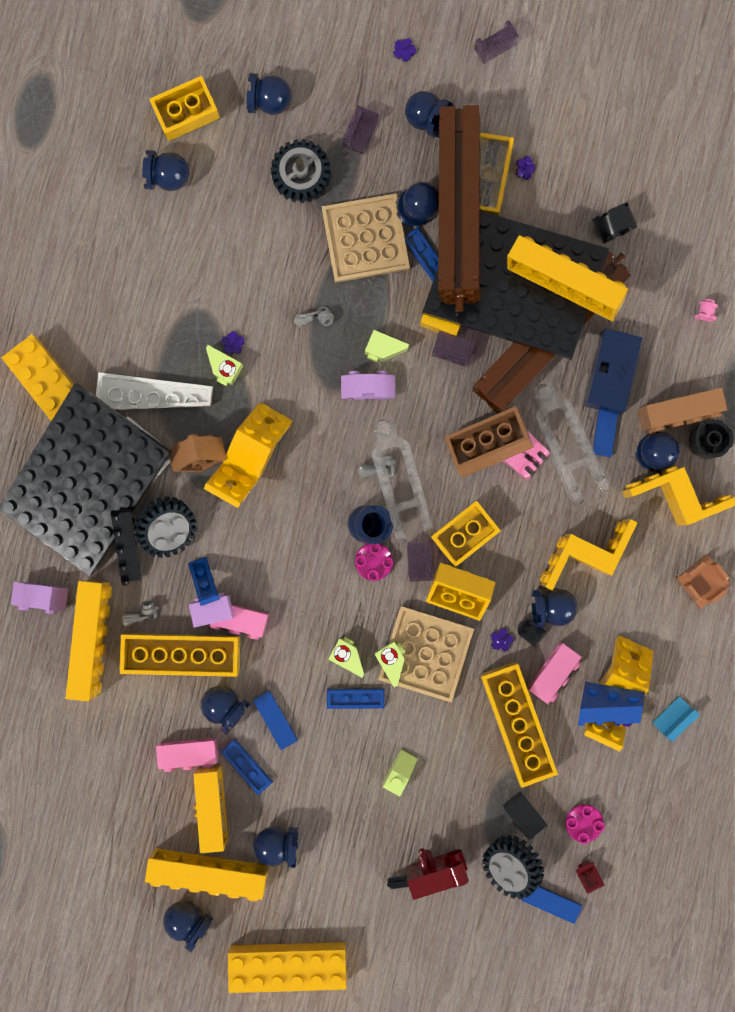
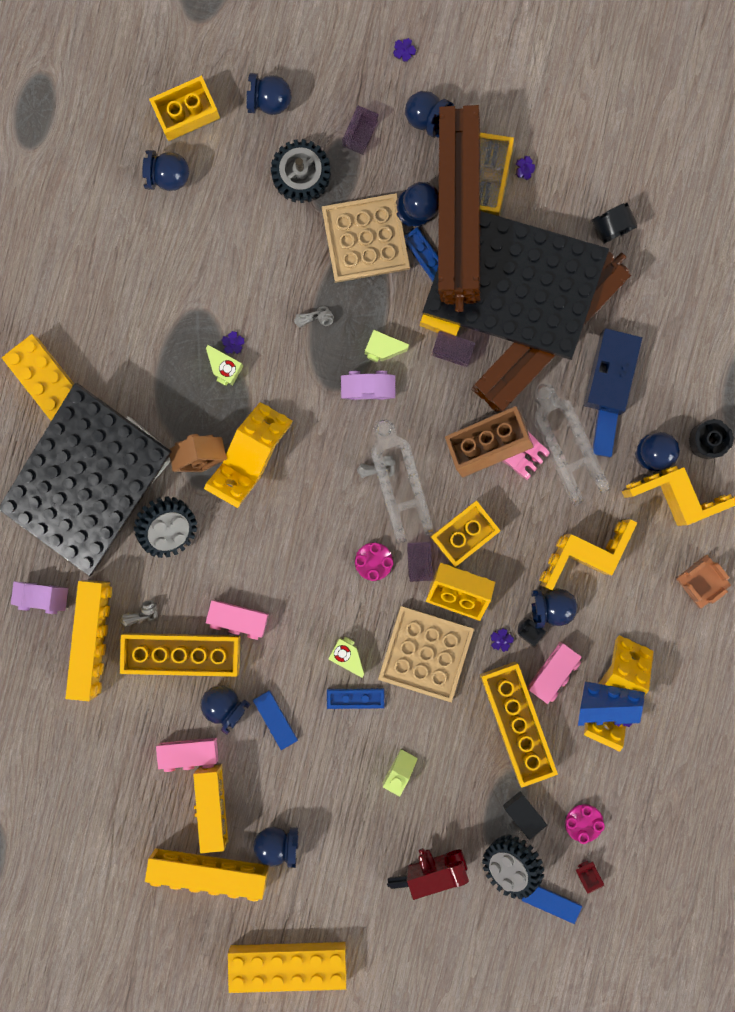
white wing [96,373,213,410] -> none
black hinge [111,508,141,586] -> none
dark blue tile [163,901,214,953] -> none
blue tile [188,557,220,606] -> none
lavender brick [189,592,234,627] -> none
blue tile [220,738,273,795] -> none
dark blue tile [347,505,393,544] -> none
yellowish green slope [374,641,406,688] -> none
clear purple panel [474,20,519,64] -> none
yellow brick [507,235,628,322] -> none
medium nougat brick [637,388,728,434] -> none
dark azure panel [652,696,700,742] -> none
bright pink brick [694,299,718,322] -> none

